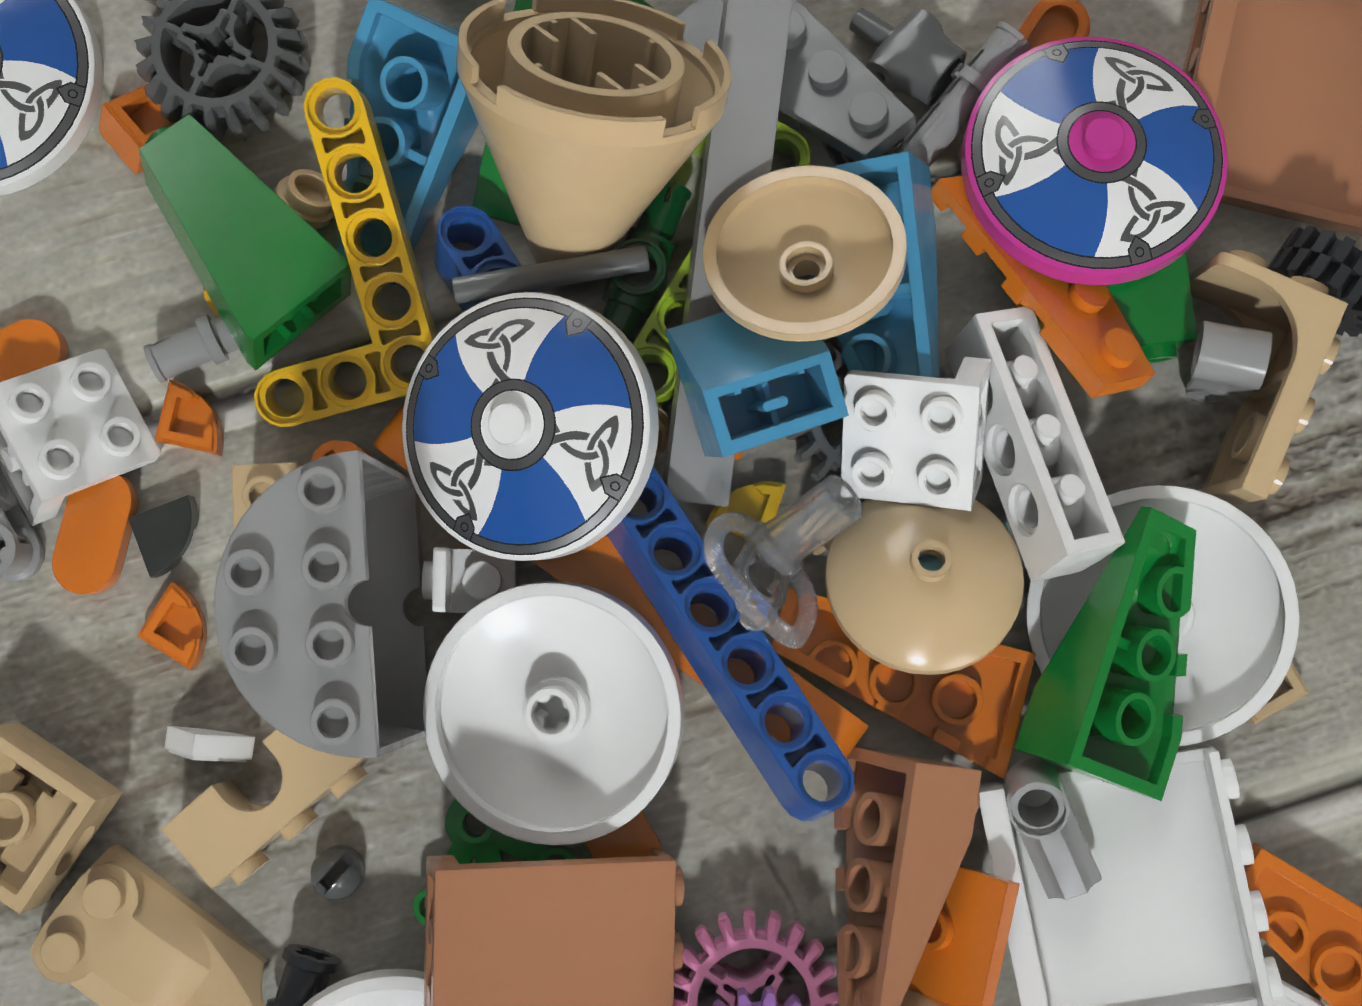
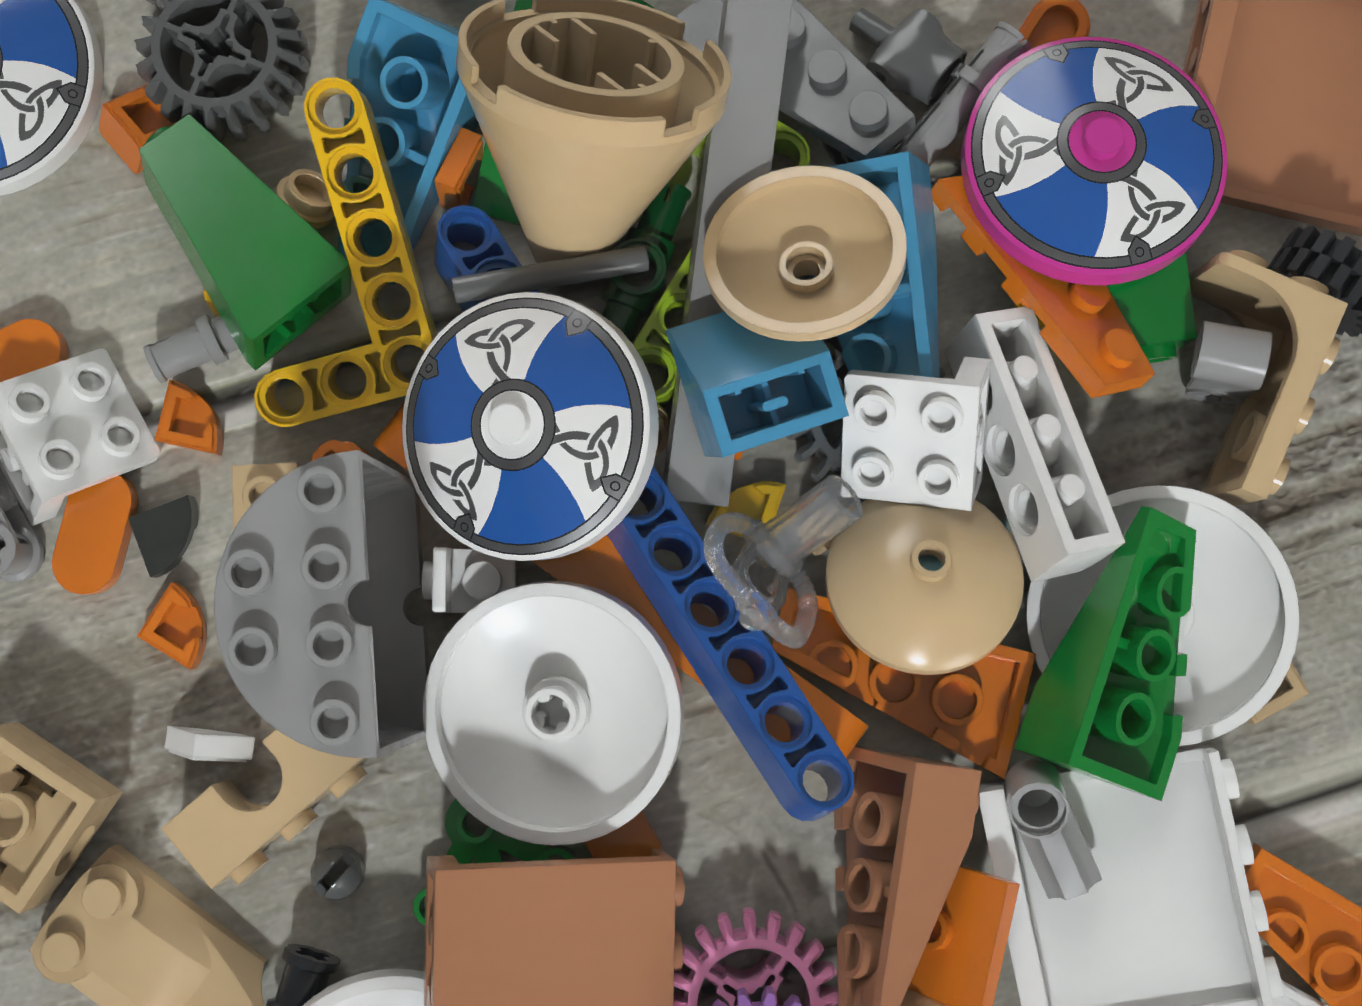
none -> orange tile [434,127,483,210]

